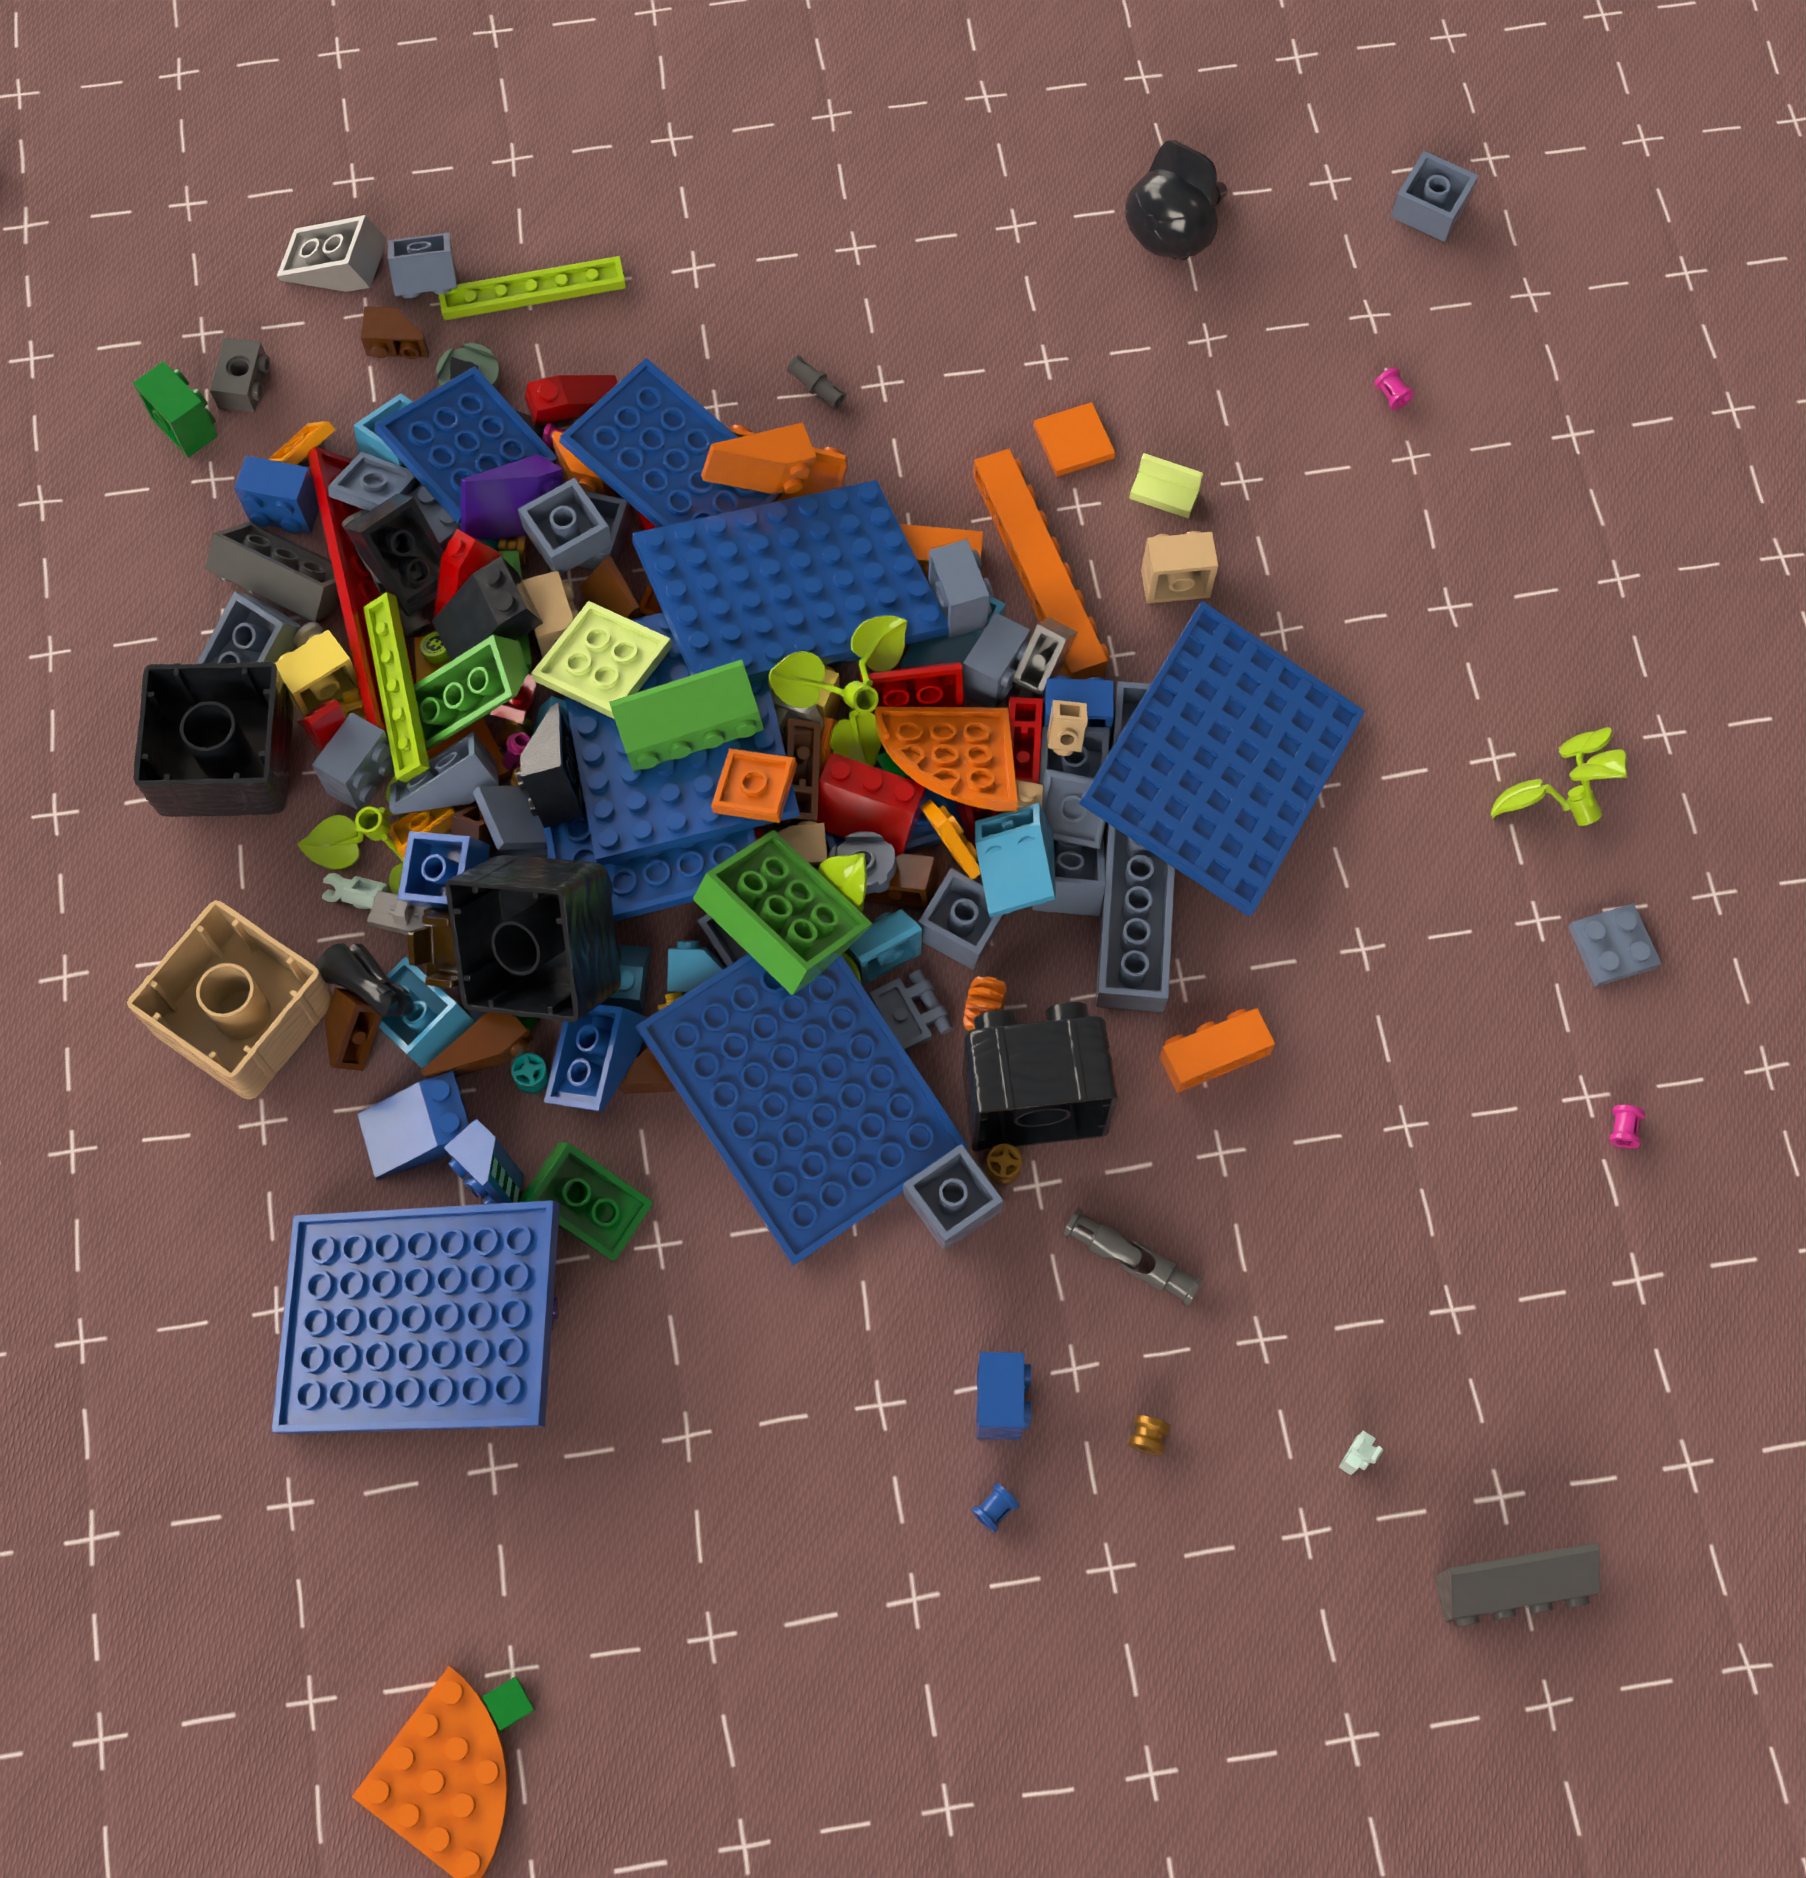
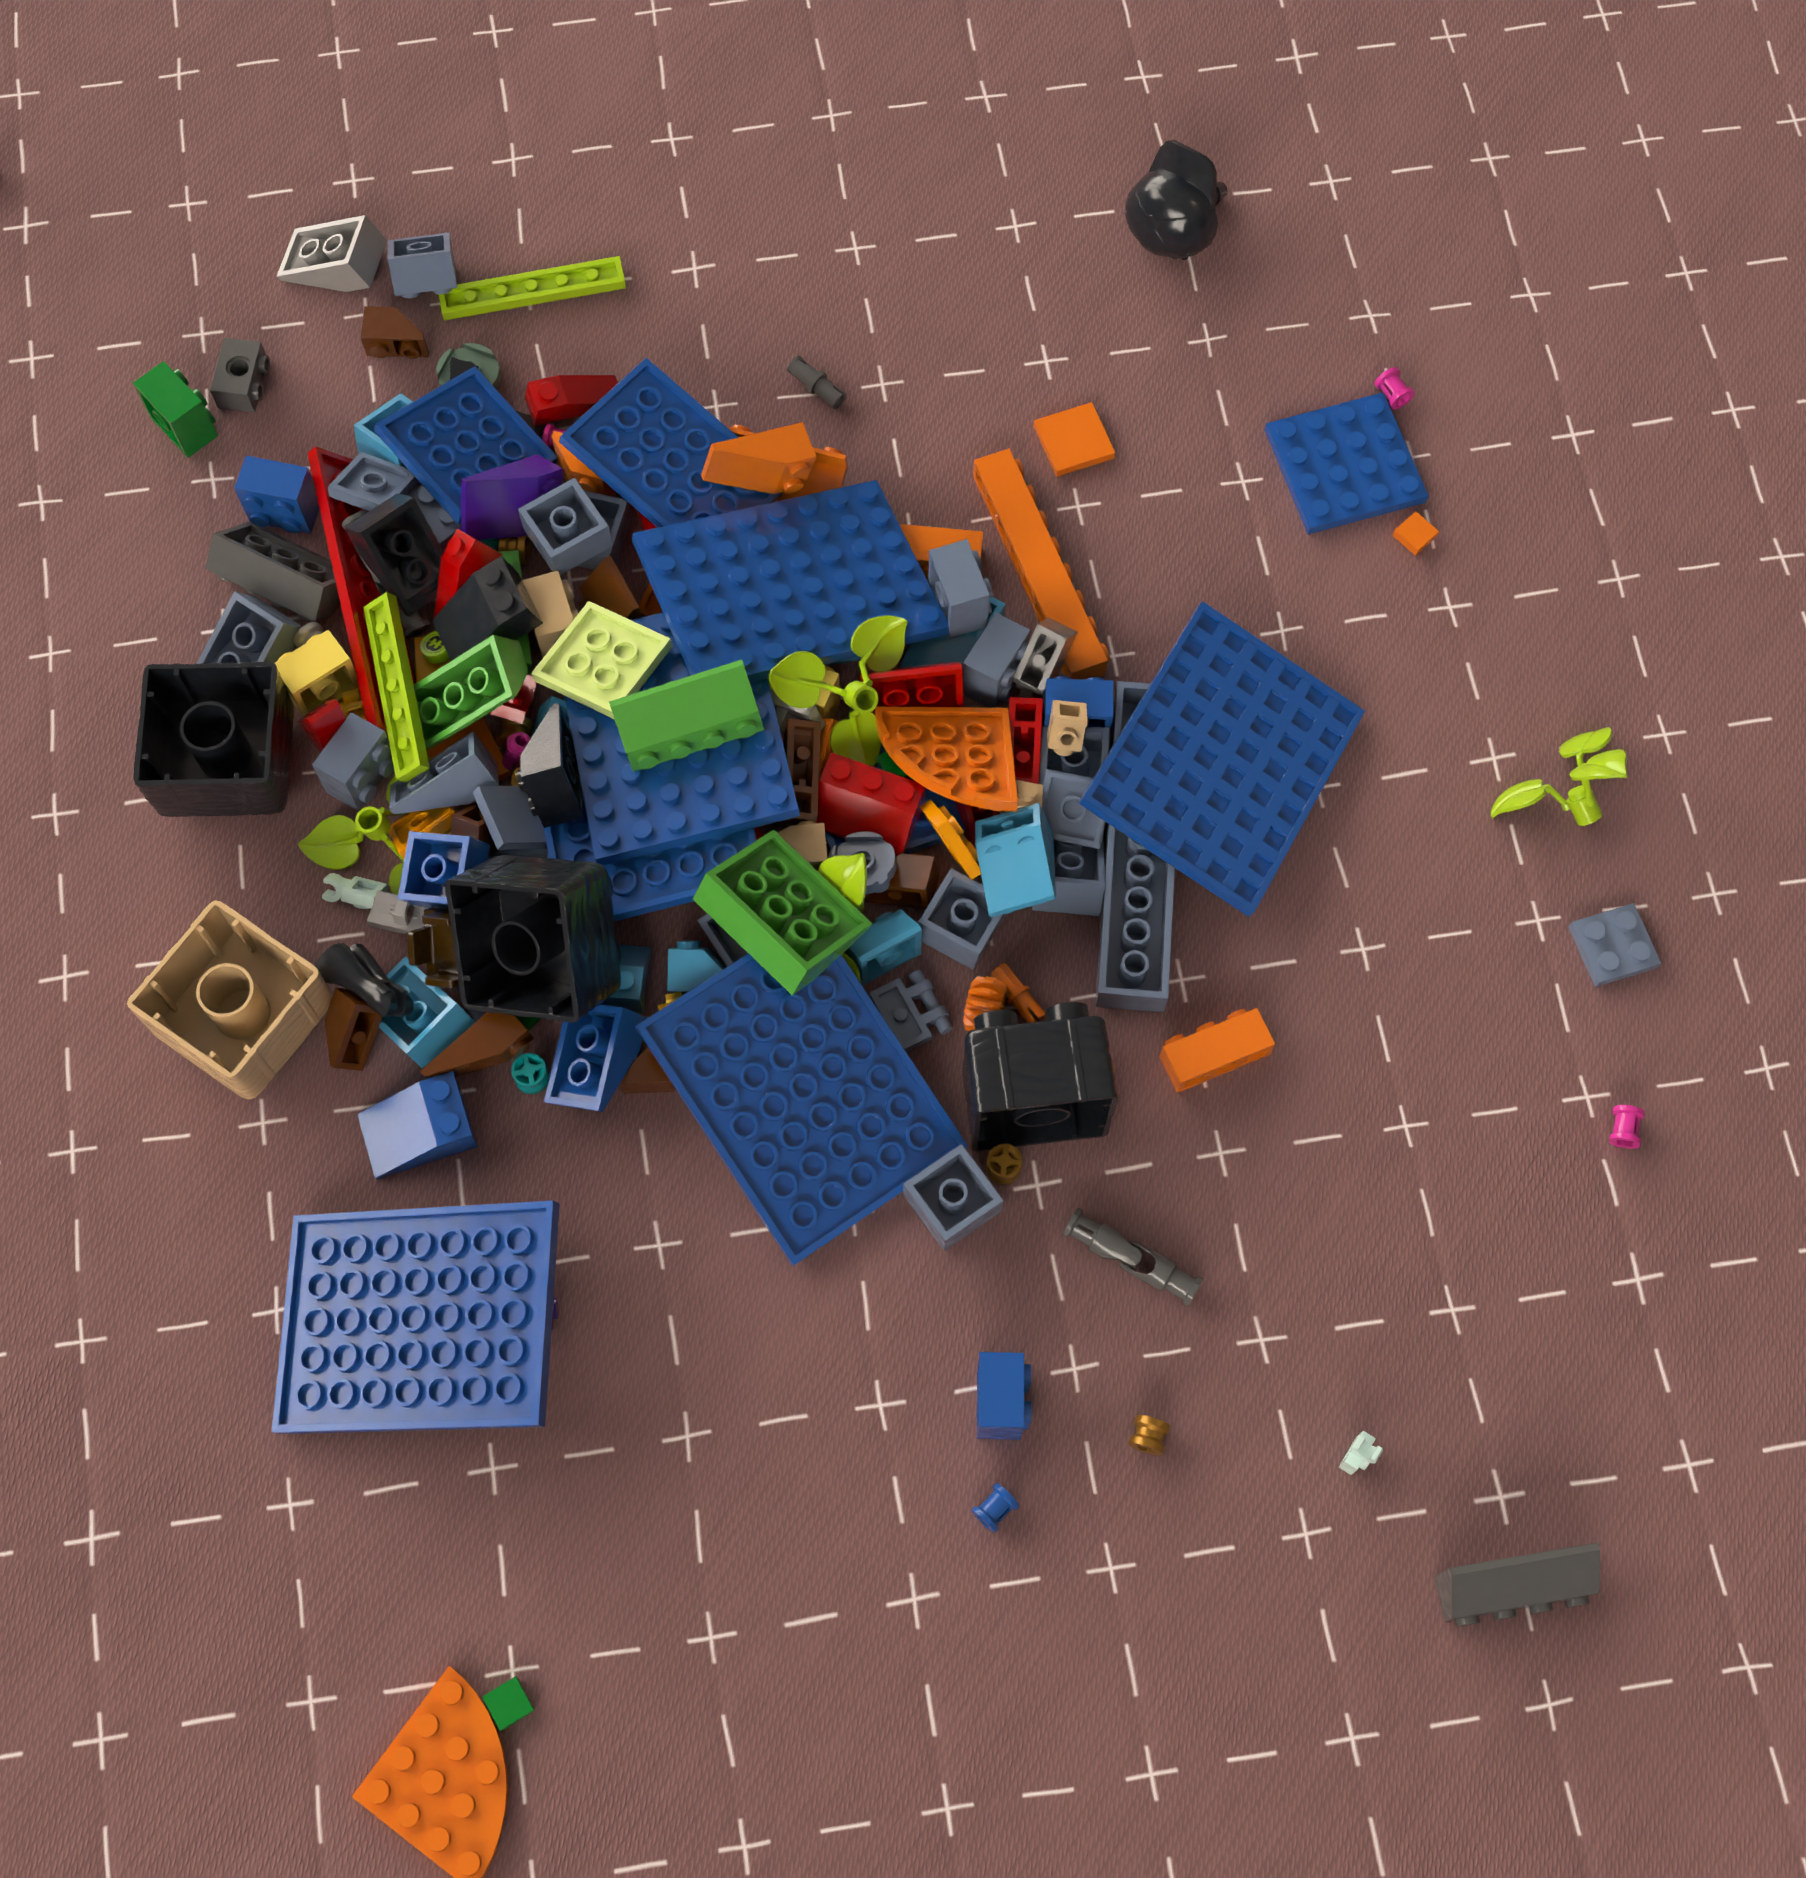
light orange plate [268,421,336,465] -> none
slope [444,1119,524,1204] -> none
green slope [520,1142,654,1262] -> none
orange tile [711,748,797,823] -> none
yellowish green panel [1129,453,1203,519] -> none
tan brick [1141,531,1218,604] -> none
sand blue brick [1391,151,1479,242] -> none
none -> orange axle [991,963,1046,1023]
none -> blue plate [1264,392,1429,535]
none -> orange tile [1392,511,1439,556]

